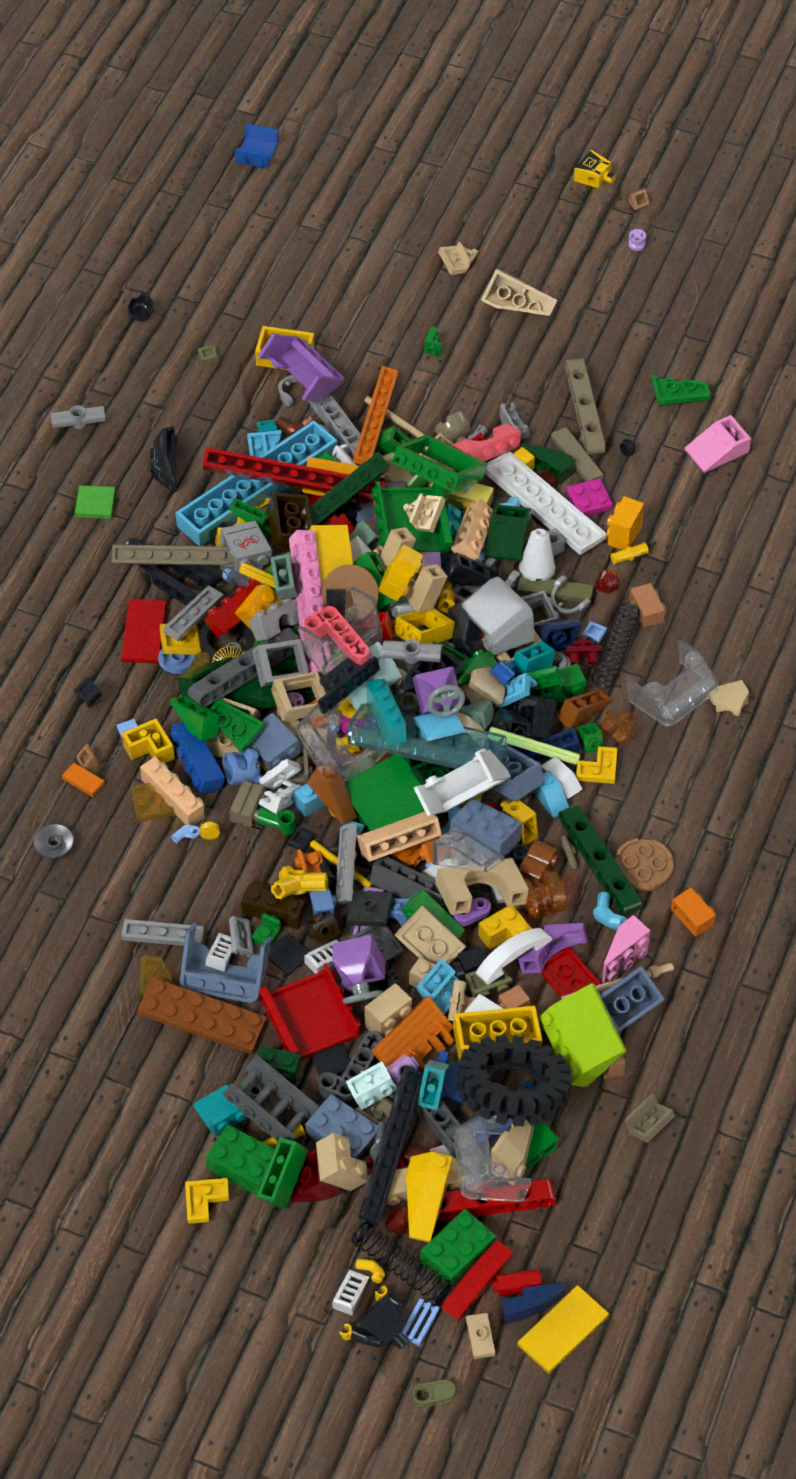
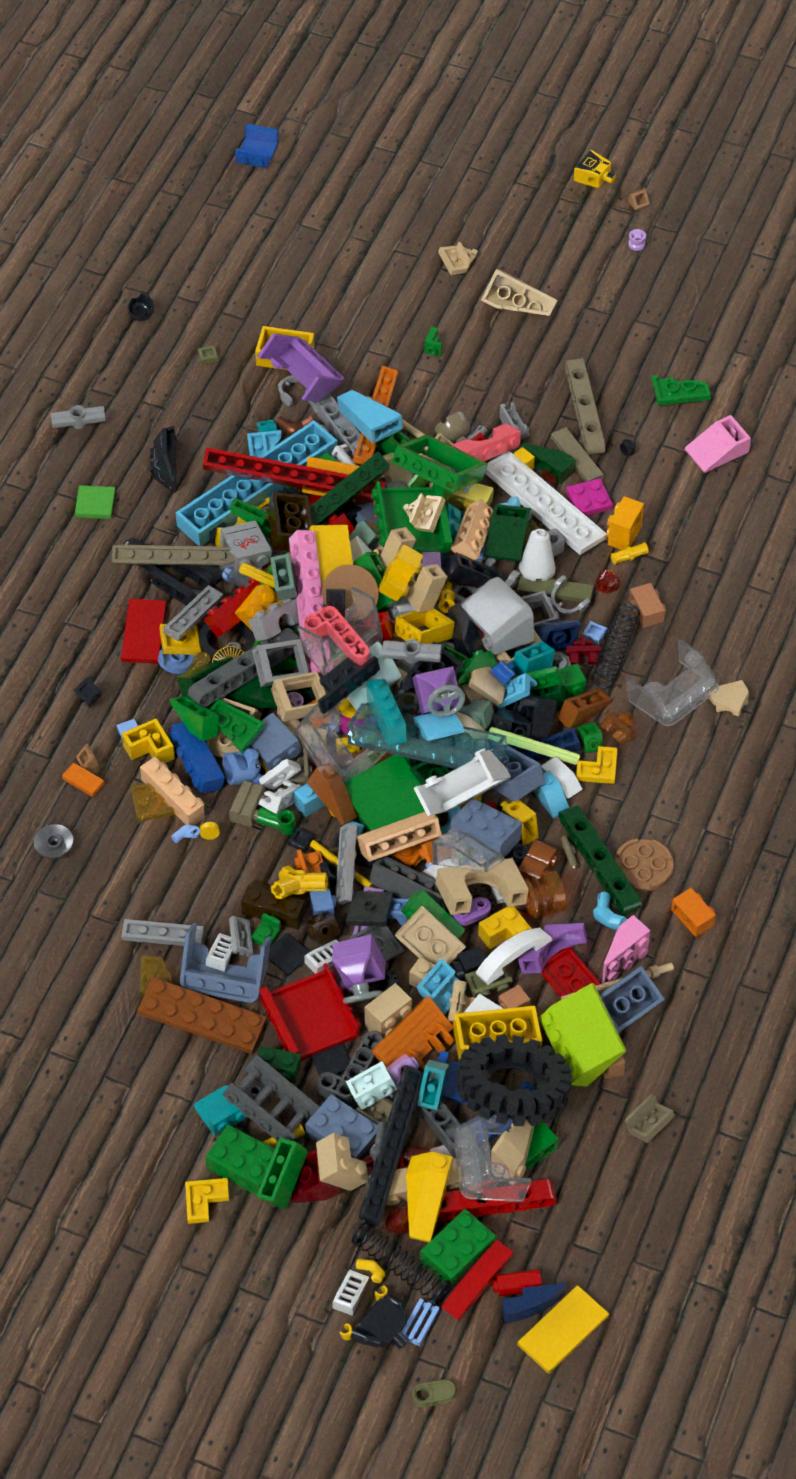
tan plate [466,1313,495,1359] -> none
none -> medium azure slope [337,390,403,443]

